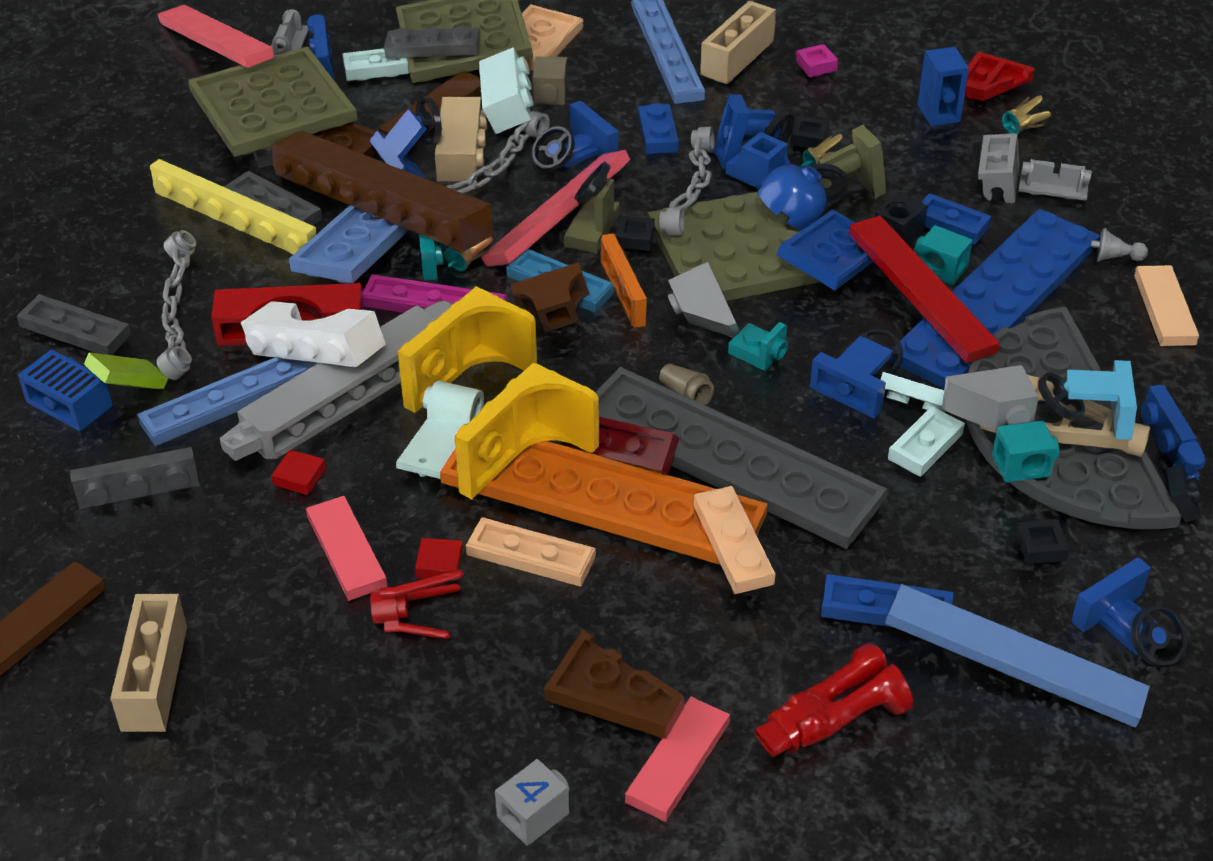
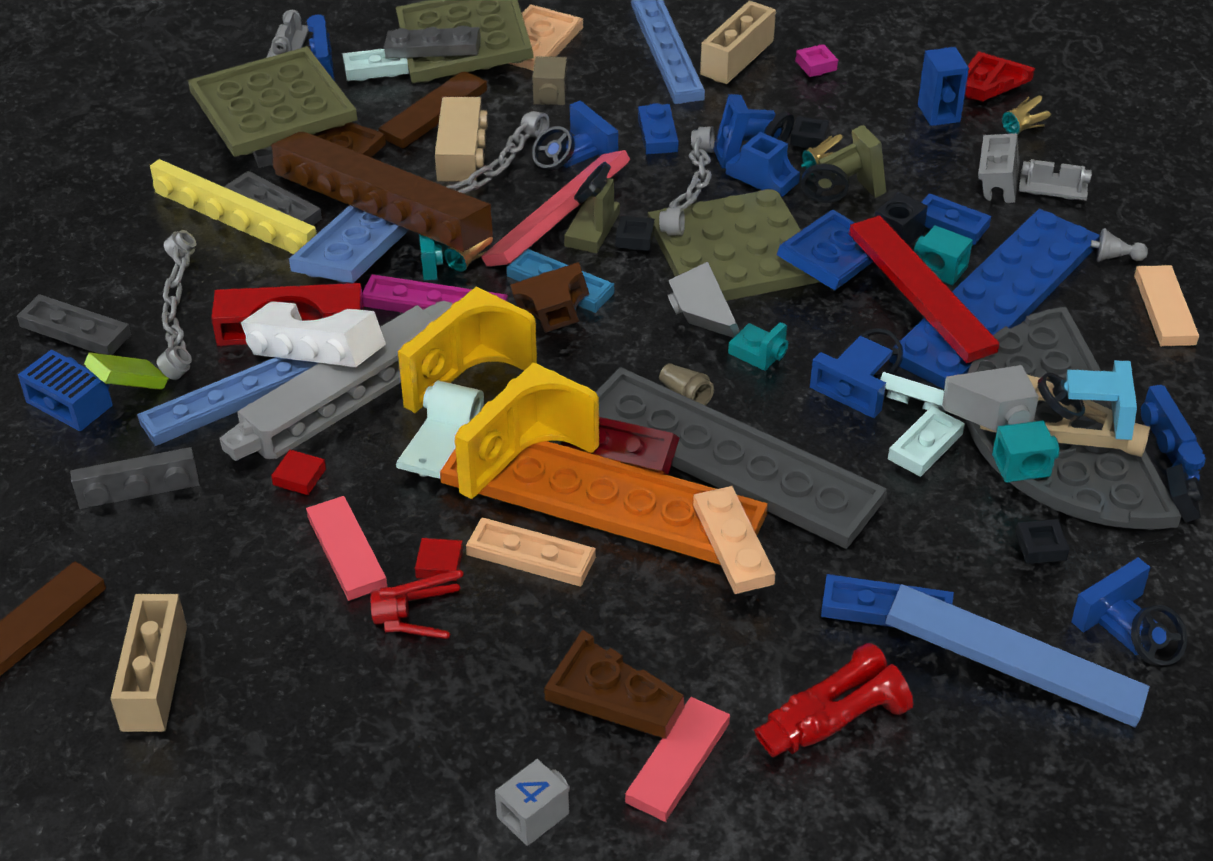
coral tile [158,5,274,68] -> none
piece [369,97,442,179] -> none
light aqua brick [479,47,534,134] -> none
orange tile [601,233,647,328] -> none
blue cylinder [758,164,827,230] -> none

